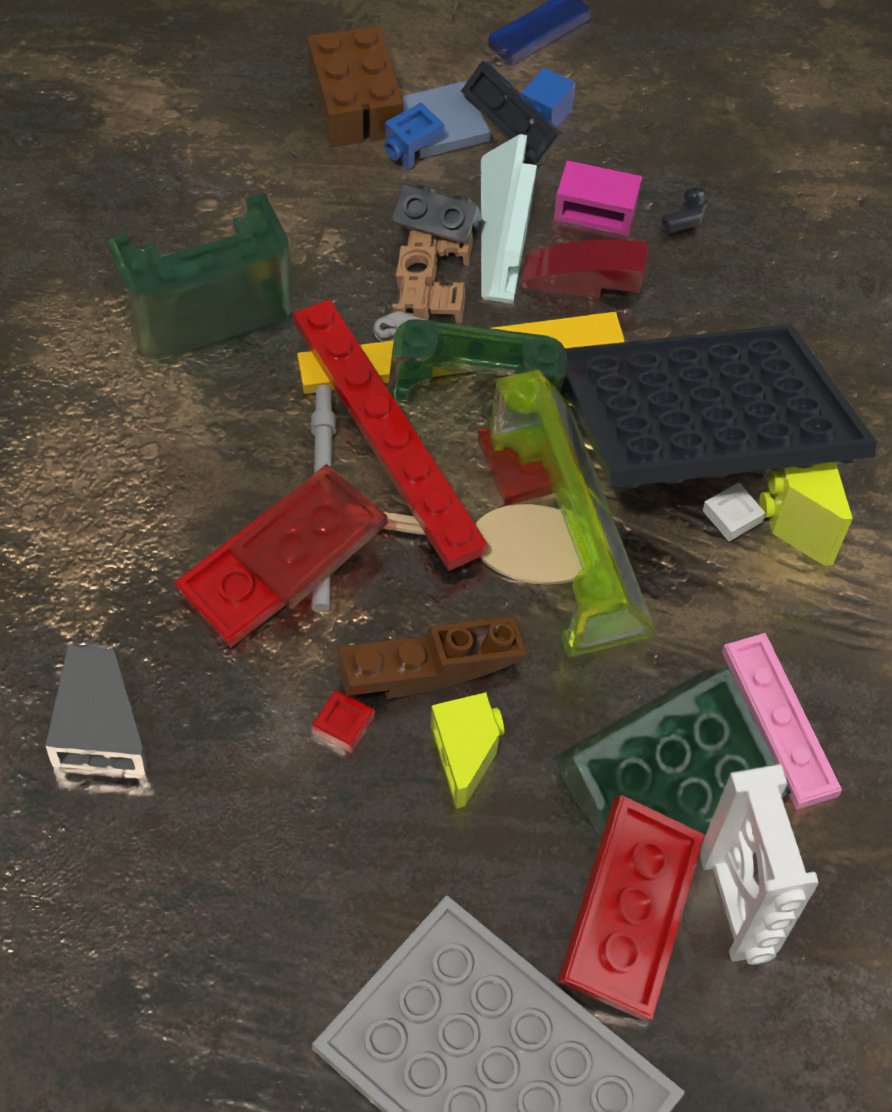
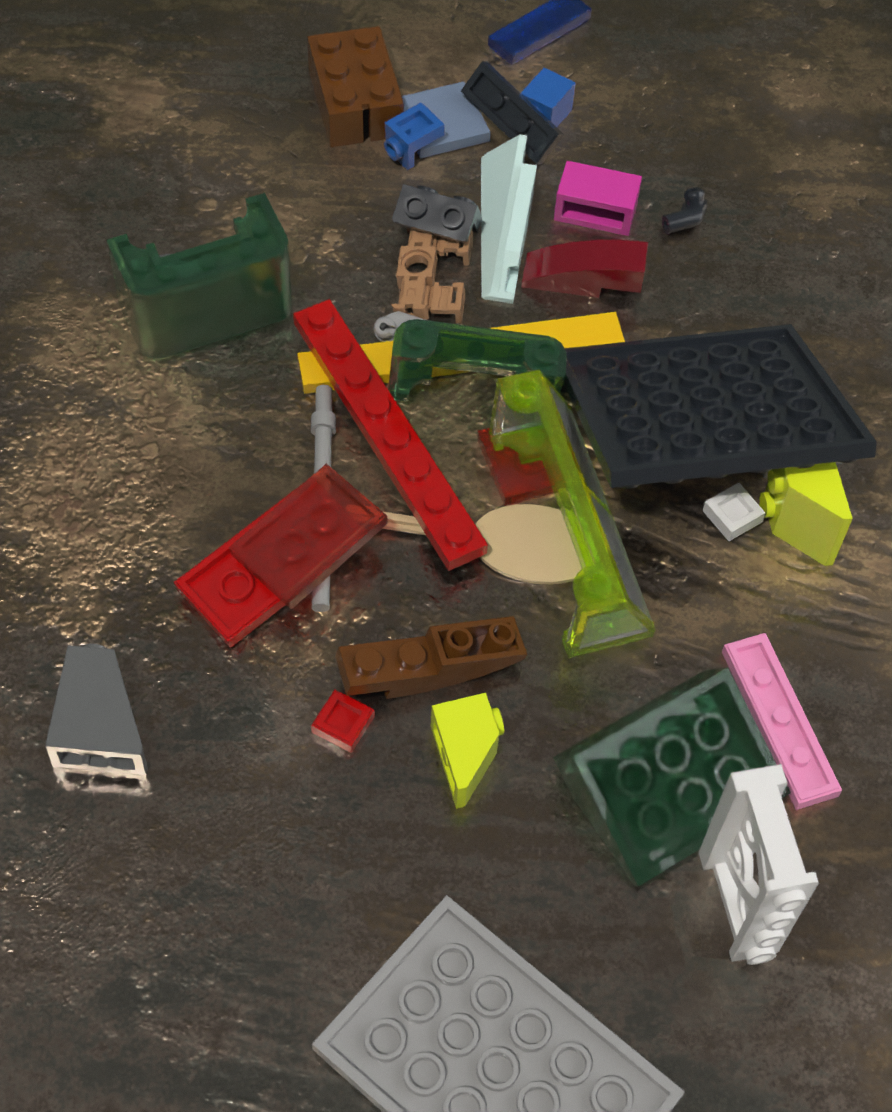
red tile [557,795,704,1021] -> none

